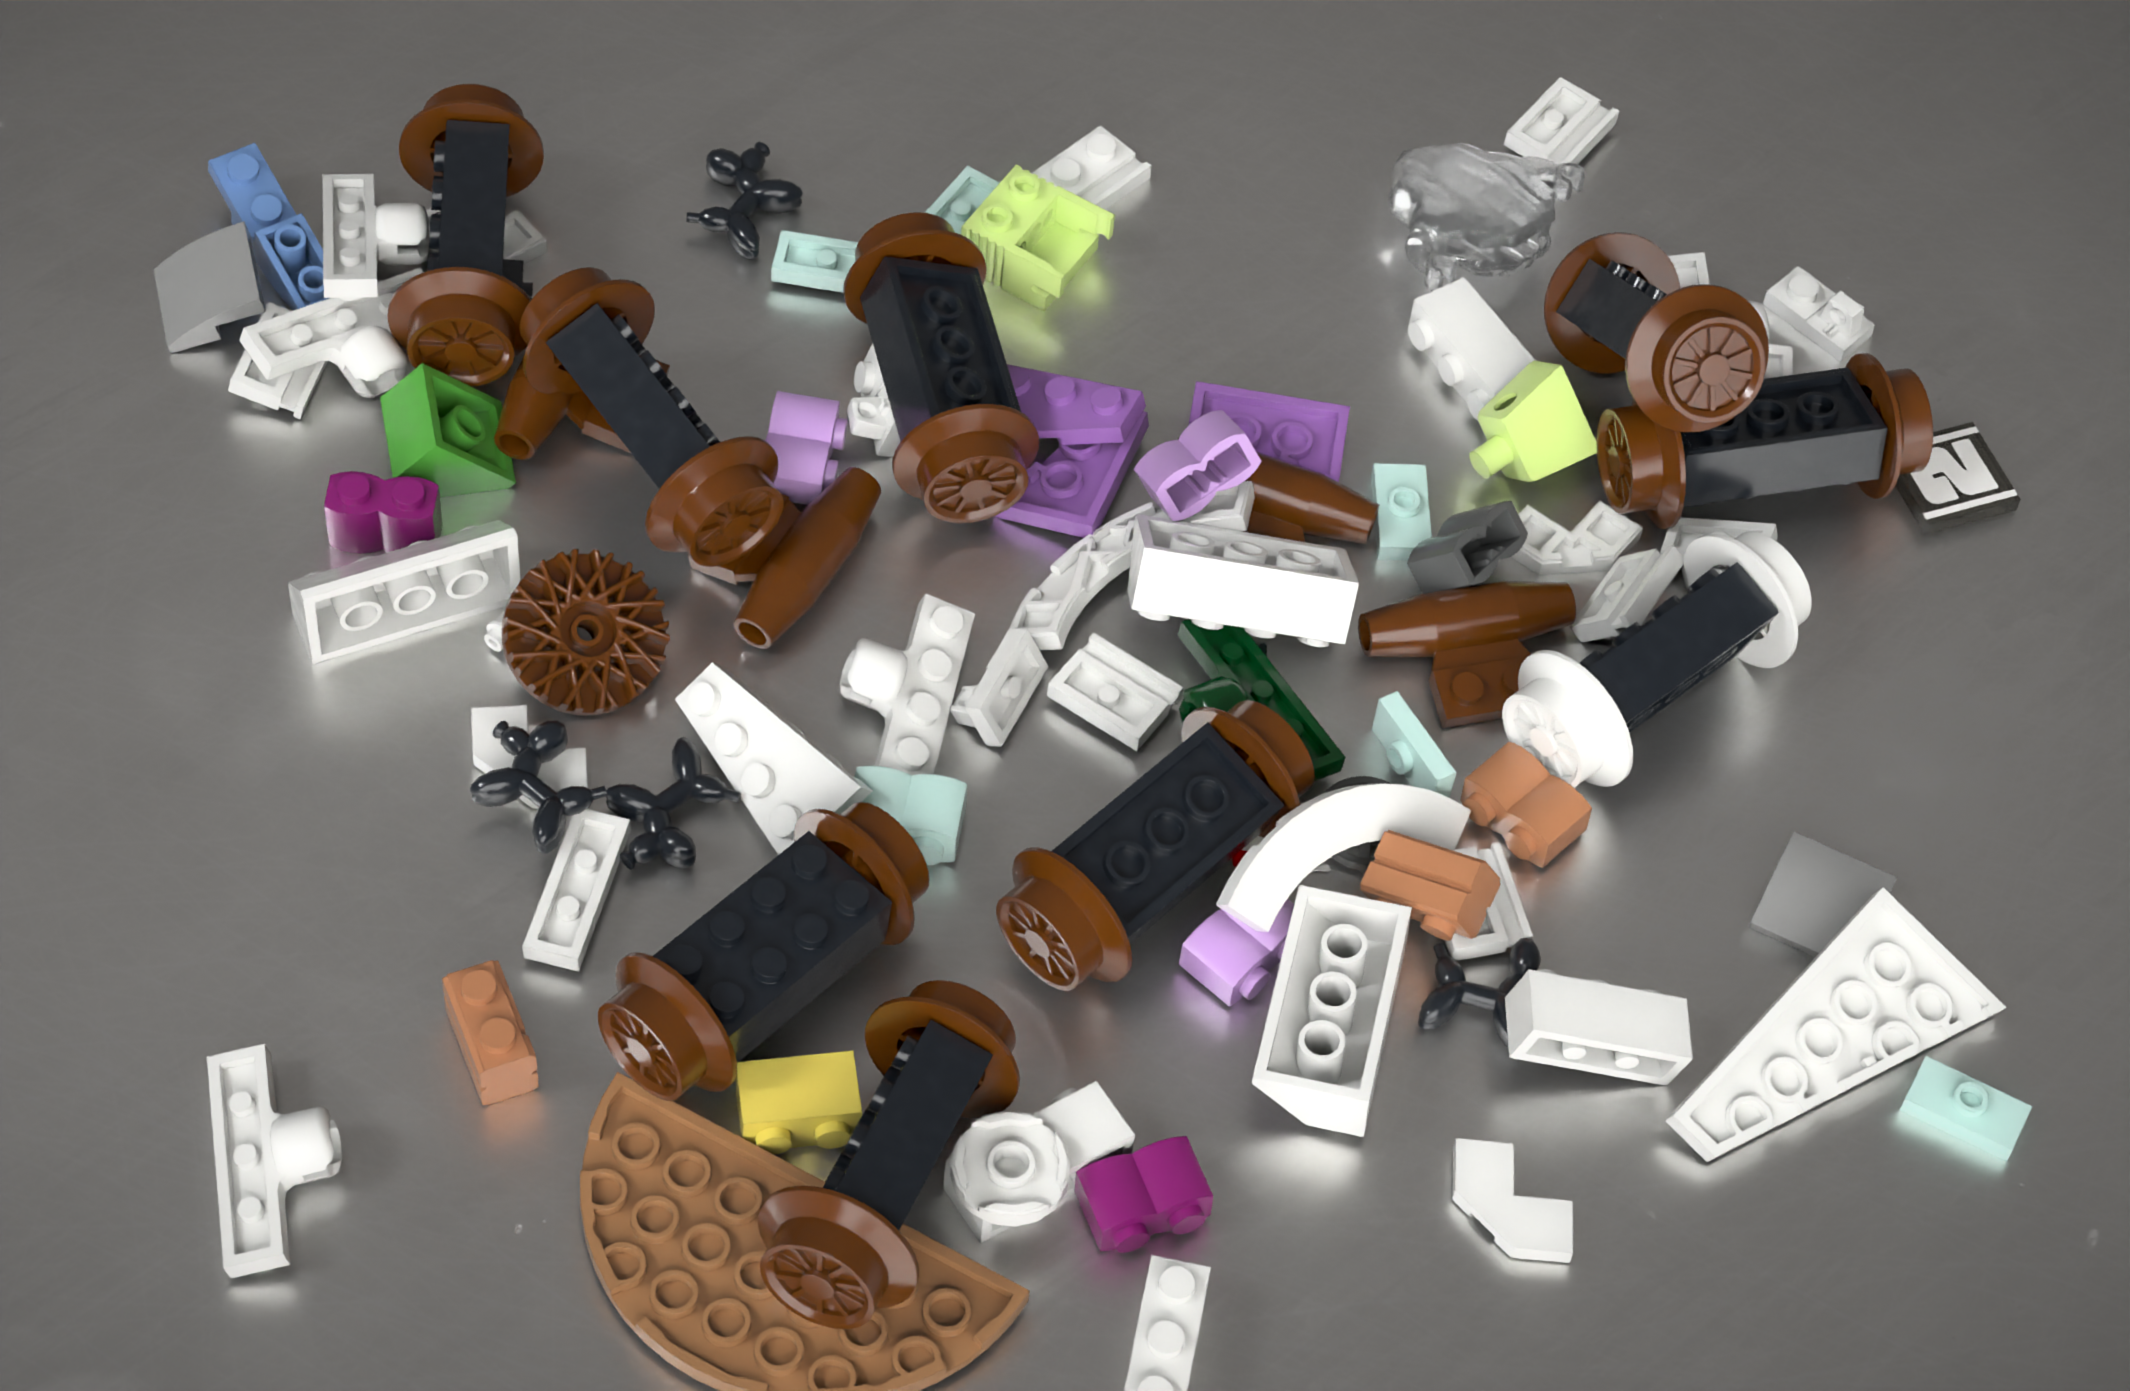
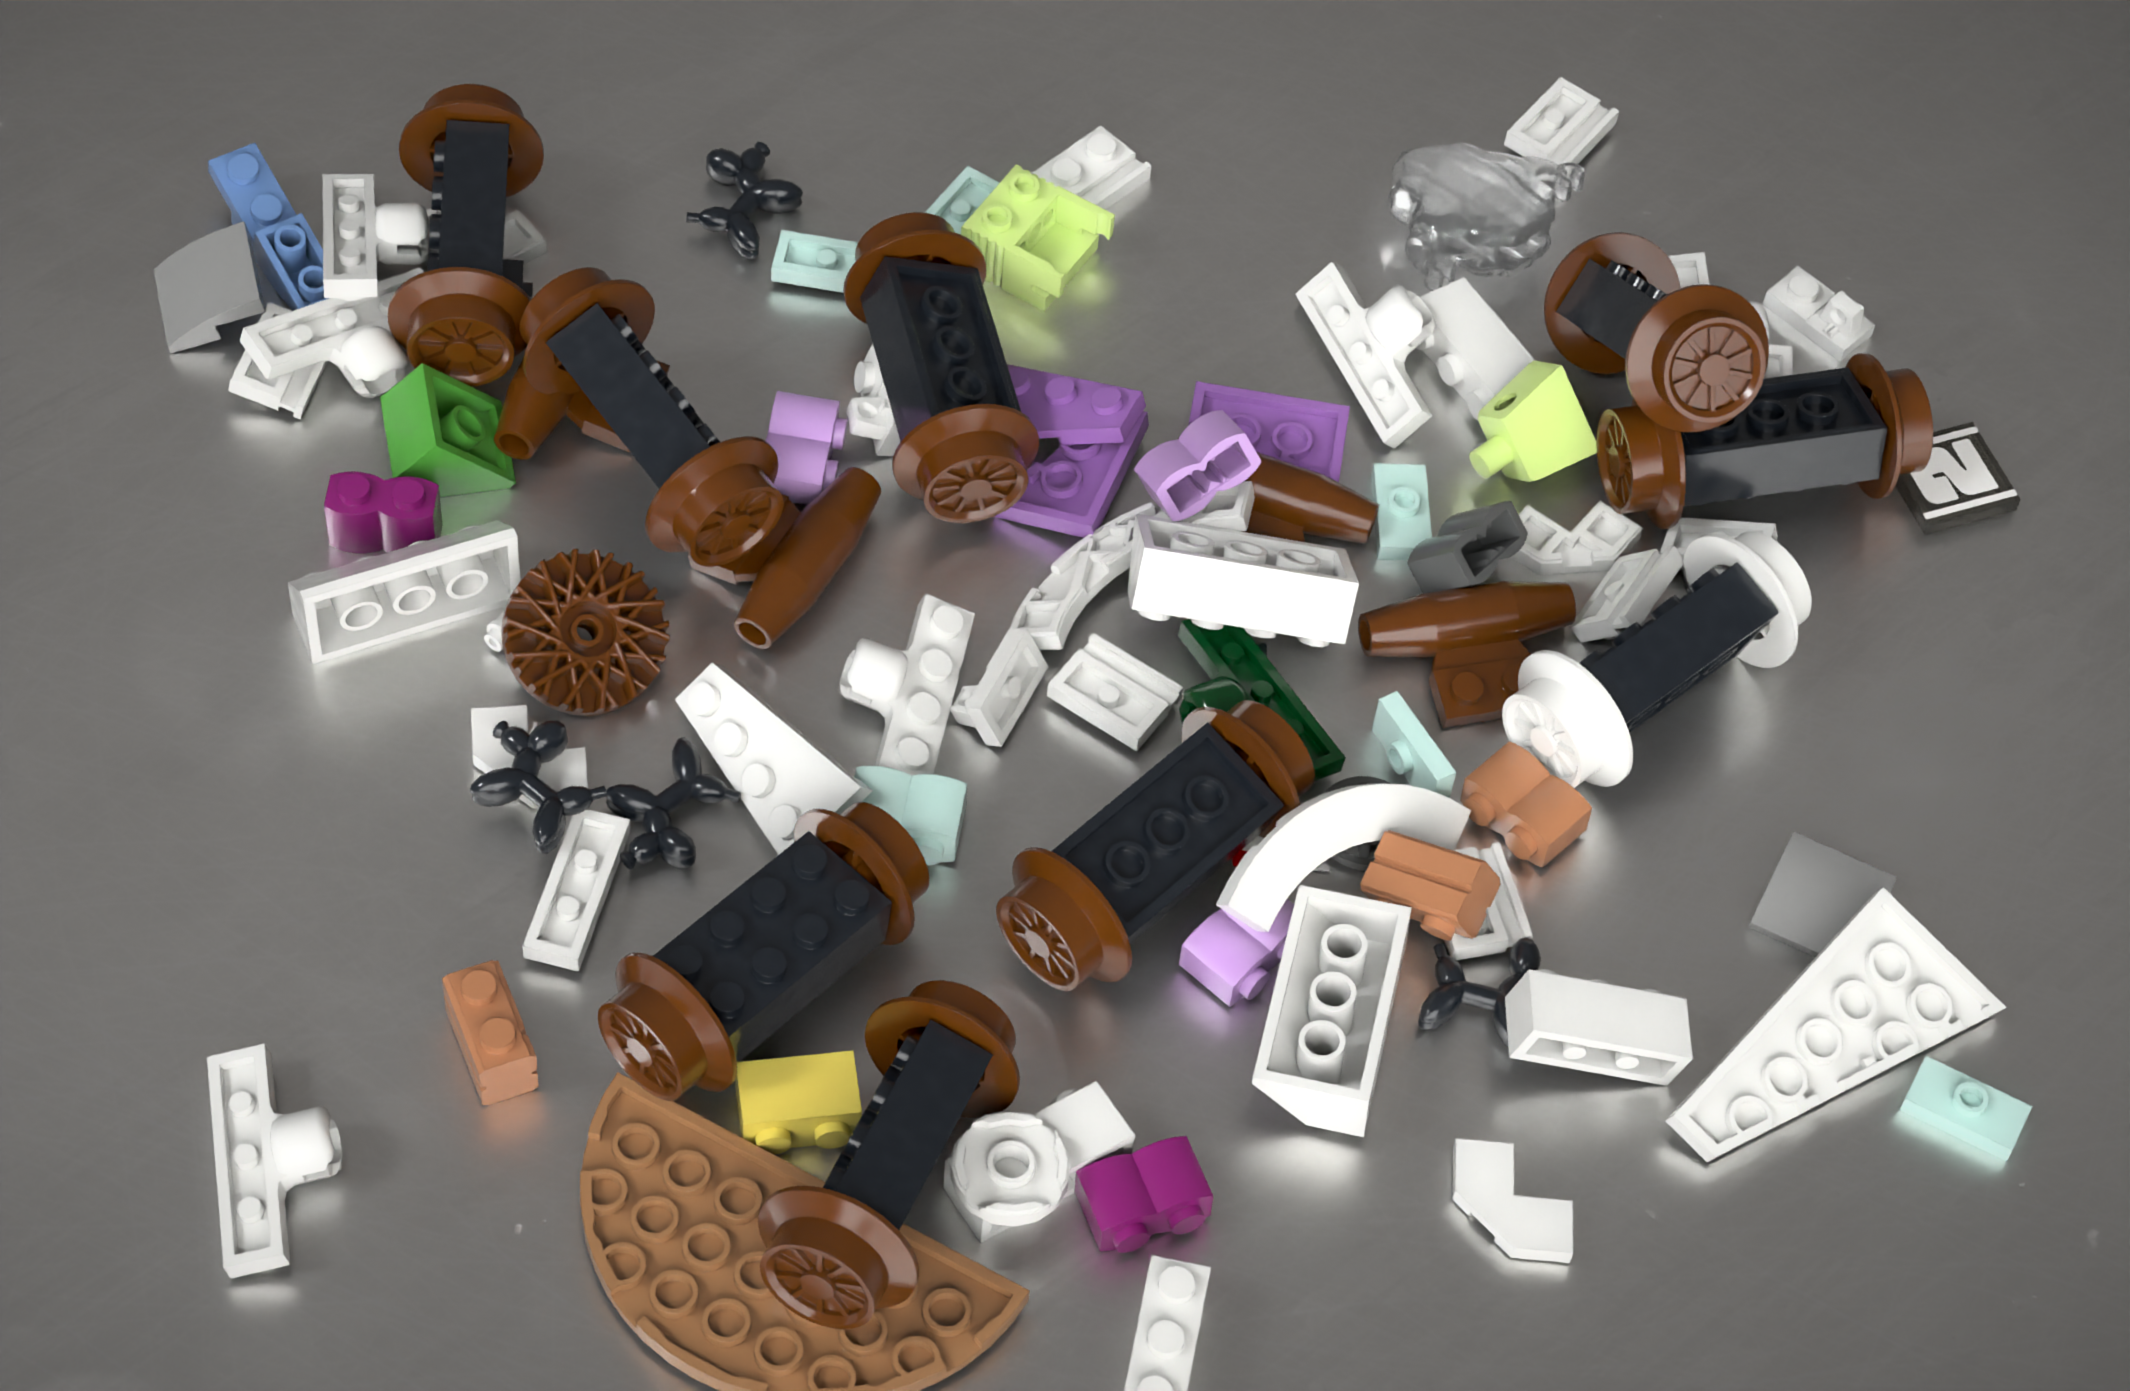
none -> white plate [1295,261,1436,448]

